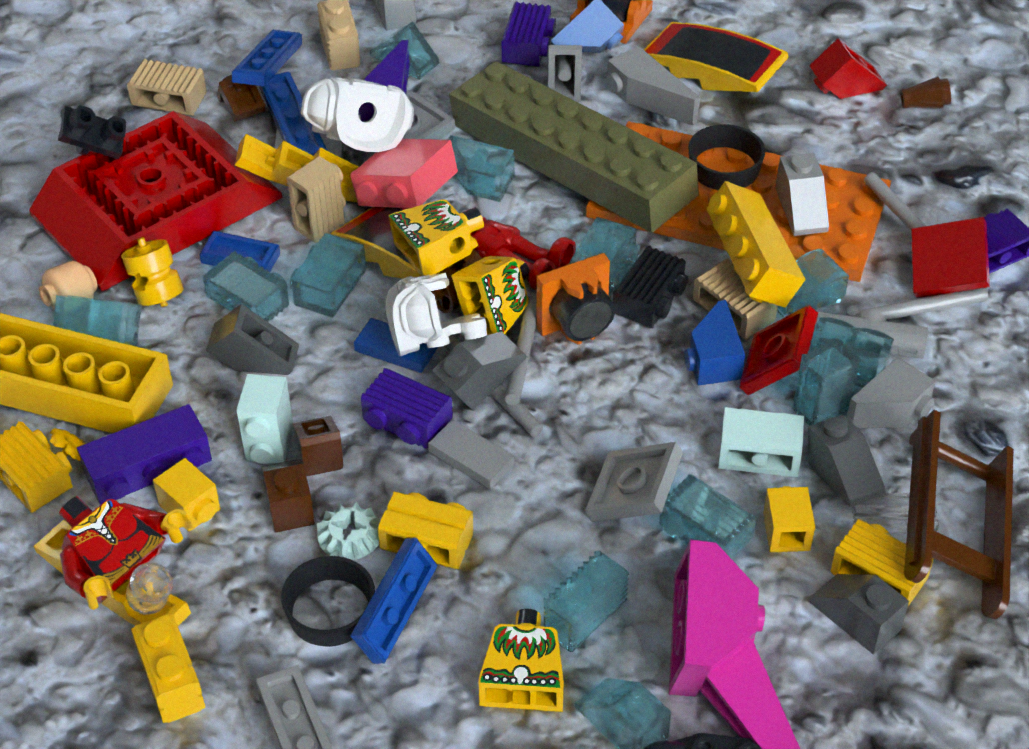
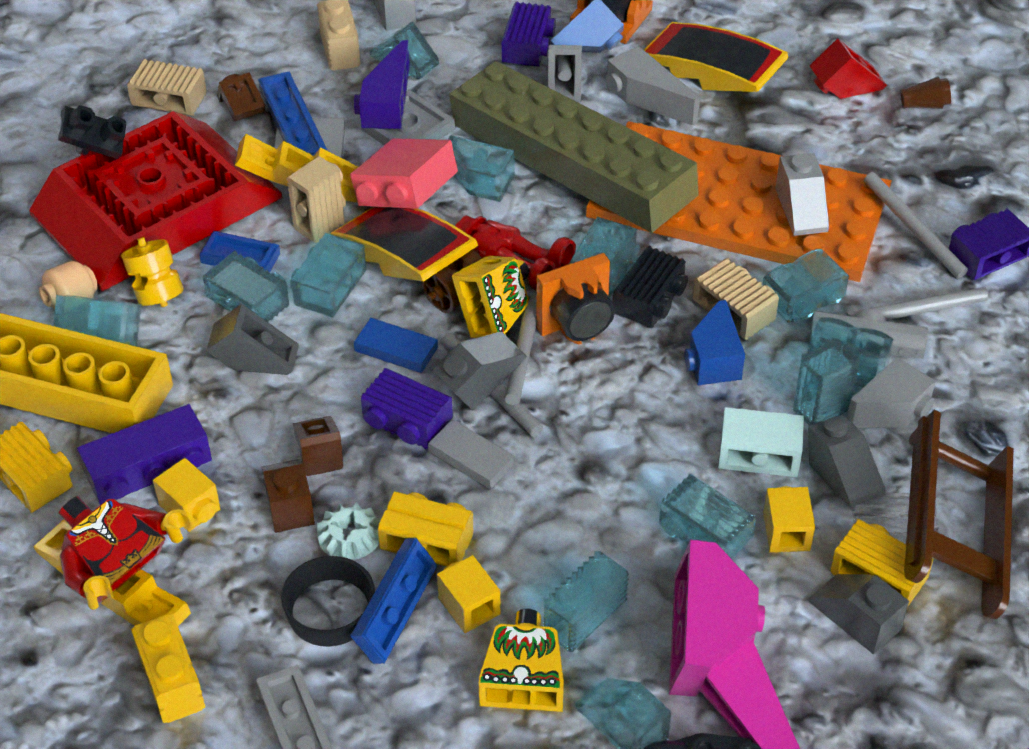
yellow plant [49,428,86,461] -> none
clear wheel [126,562,173,614] -> none
blue tile [232,29,302,86] -> none
light aqua brick [237,374,294,464] -> none
white piece [301,77,414,152] -> none
white piece [385,273,487,356] -> none
yellow torso [389,199,484,276] -> none
light grey tile [585,442,683,522] -> none
black tyre [688,124,765,190] -> none
yellow brick [706,181,806,308] -> none
red tile [739,305,818,395] -> none
red tile [911,217,990,298] -> none
none -> yellow brick [437,555,501,633]

